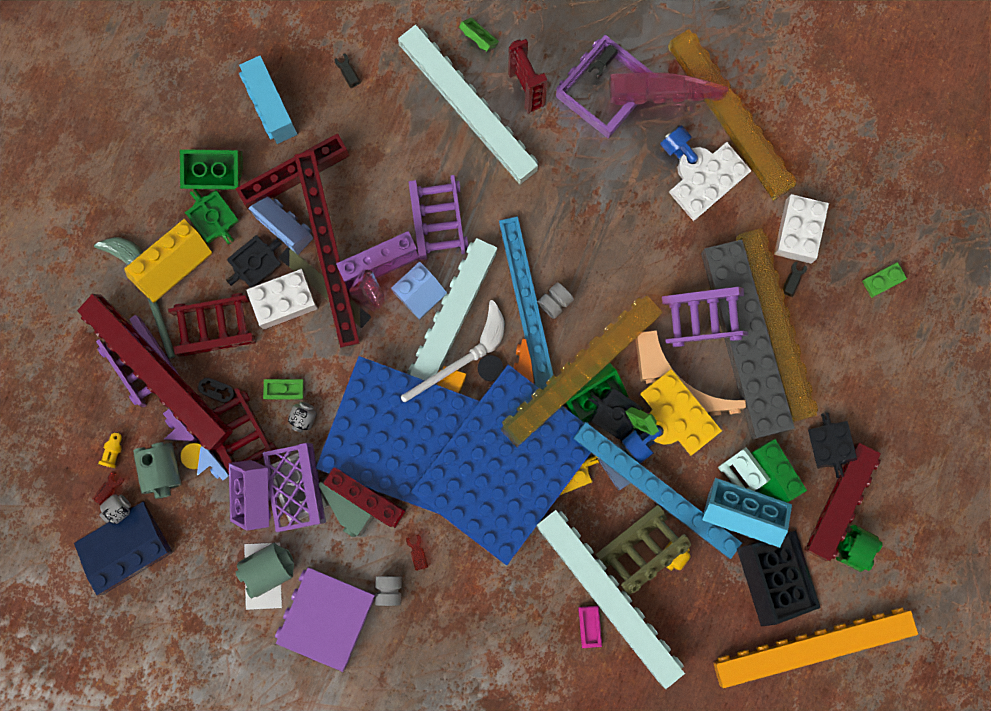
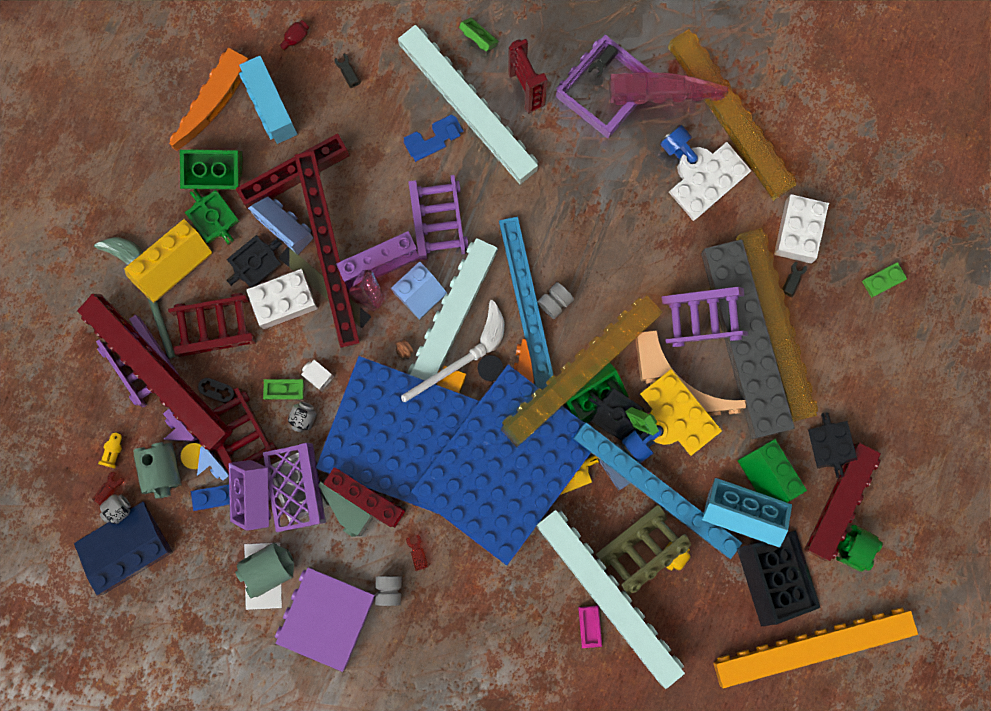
light aqua plate [718,447,770,491] -> none
none -> orange slope [169,48,249,151]
none -> blue plate [191,485,230,511]
none -> dark red plant [279,20,309,51]
none -> white brick [301,360,334,392]
none -> nougat plate [395,340,413,359]
none -> blue piece [404,114,463,162]

